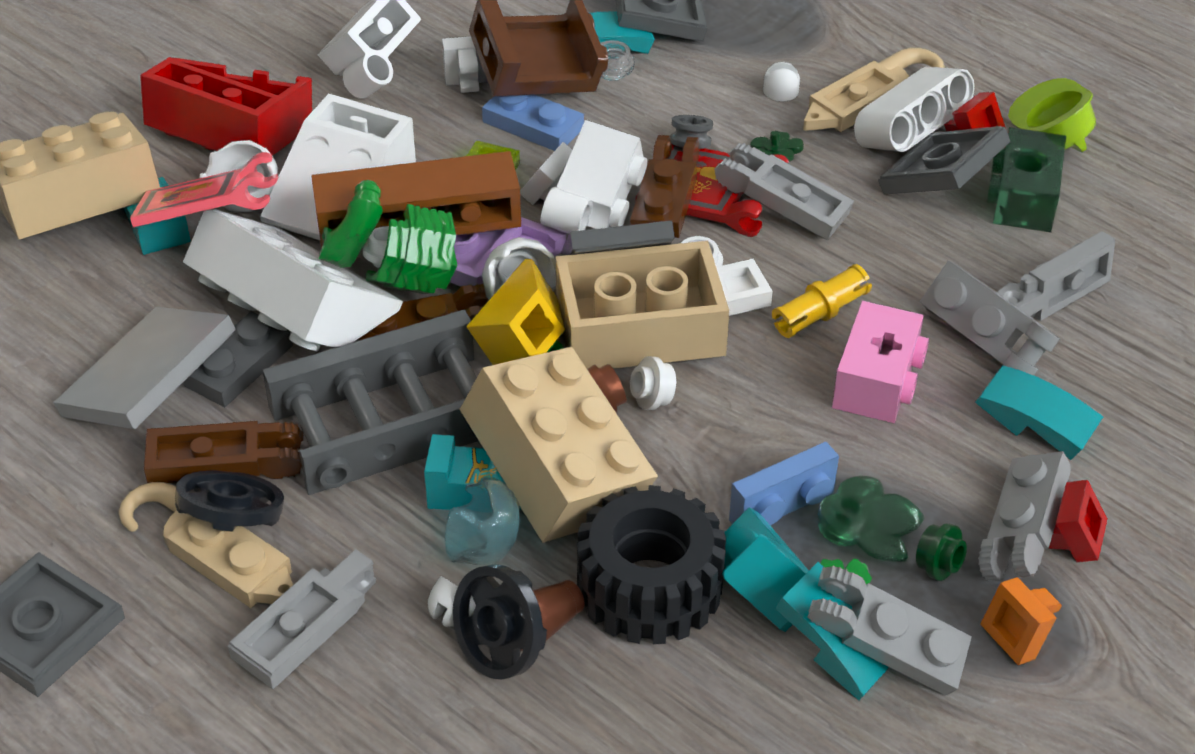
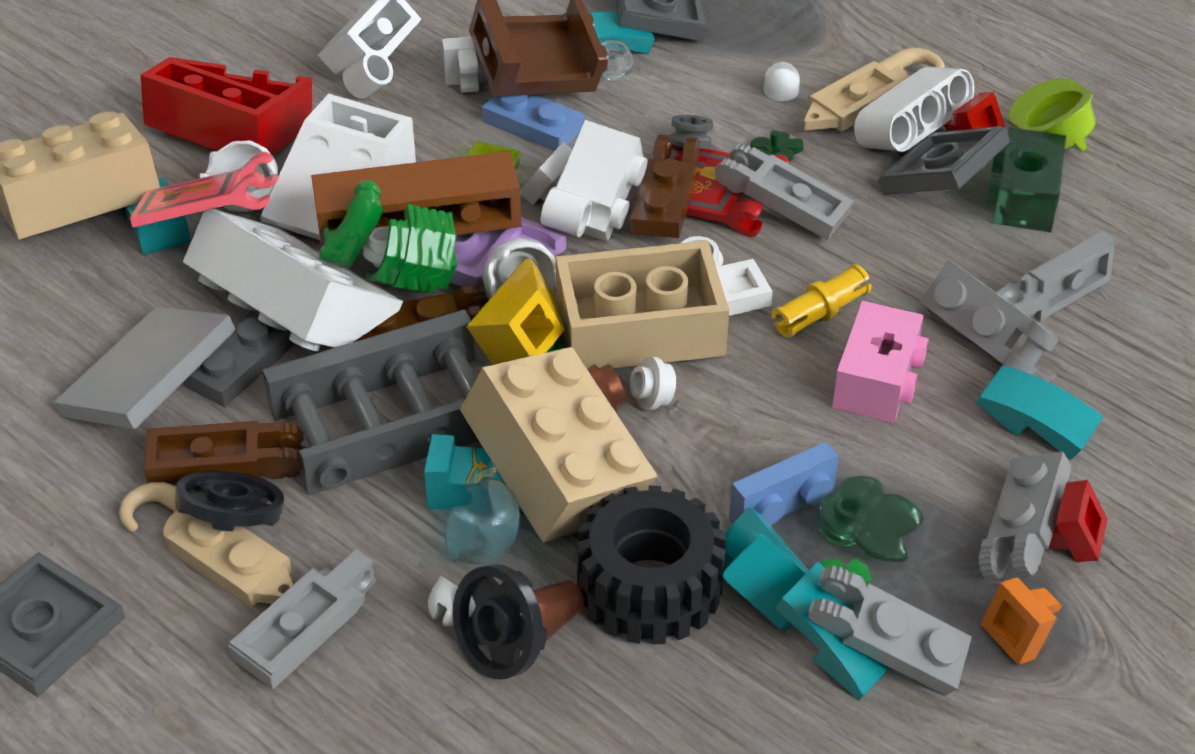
dark grey tile [561,221,675,256] -> none
dark green plate [916,523,967,581] -> none

